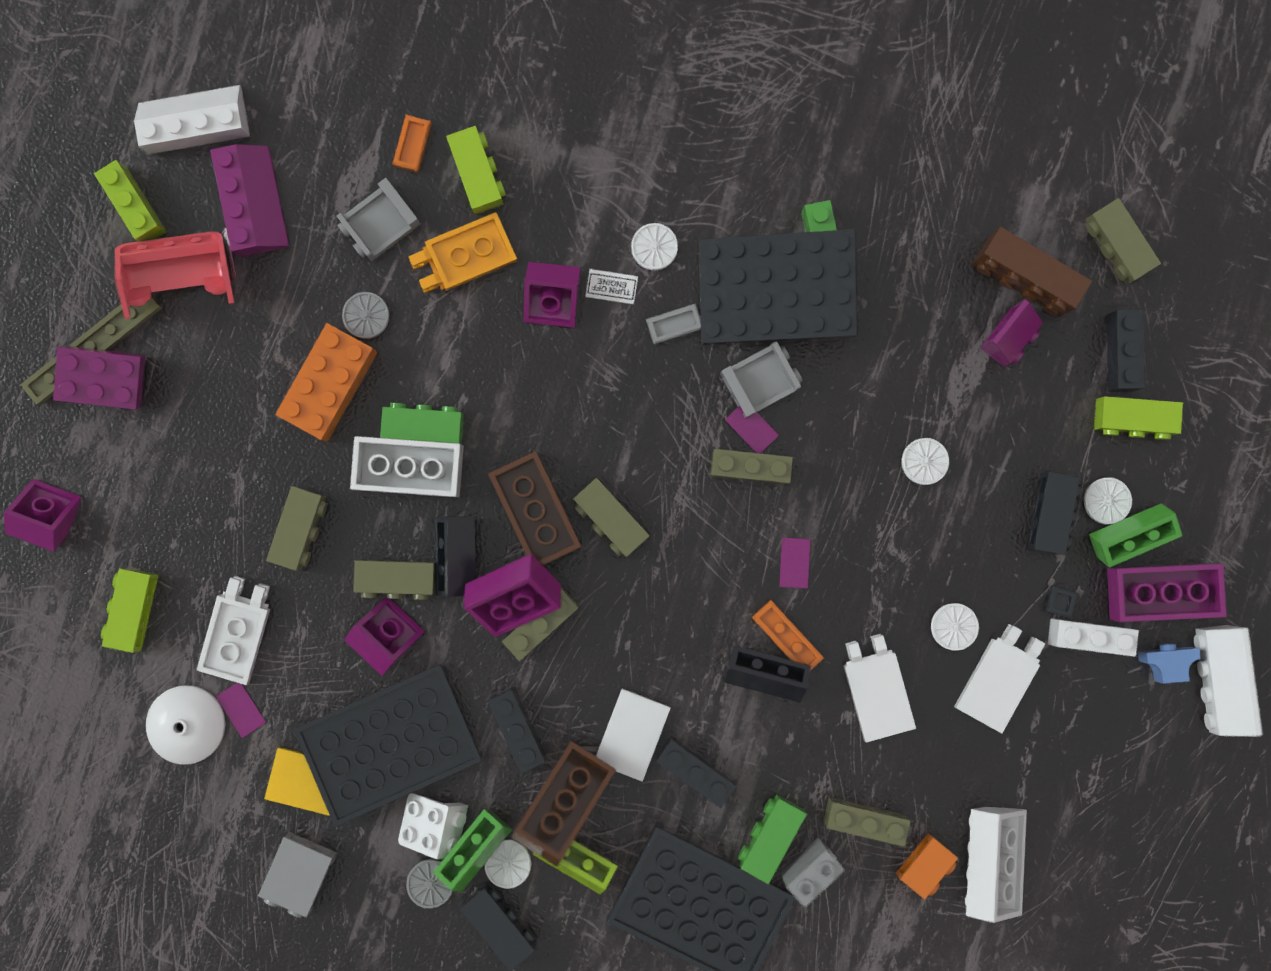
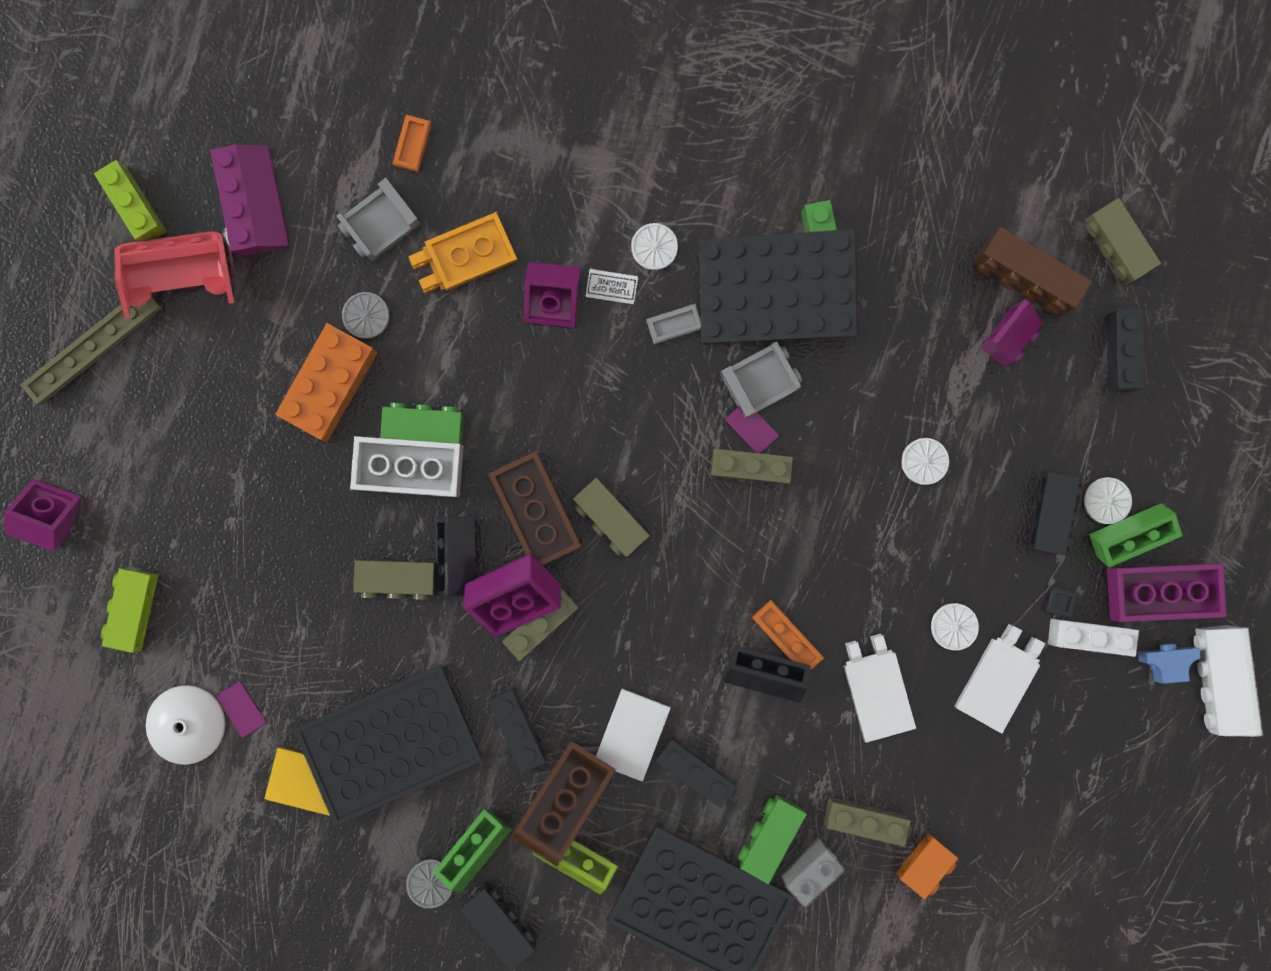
magenta brick [53,346,146,409] -> none
white slope [134,85,250,154] -> none
white tile [197,576,270,685] -> none
light grey panel [258,832,337,917] -> none
olive brick [266,486,328,571] -> none
magenta slope [344,597,425,676] -> none
white bracket [398,793,468,859] -> none
lime brick [446,126,506,215] -> none
white wheel [484,840,532,889] -> none
magenta sticker [779,538,810,588] -> none
white slope [965,807,1027,923] -> none
lime brick [1094,397,1183,440] -> none

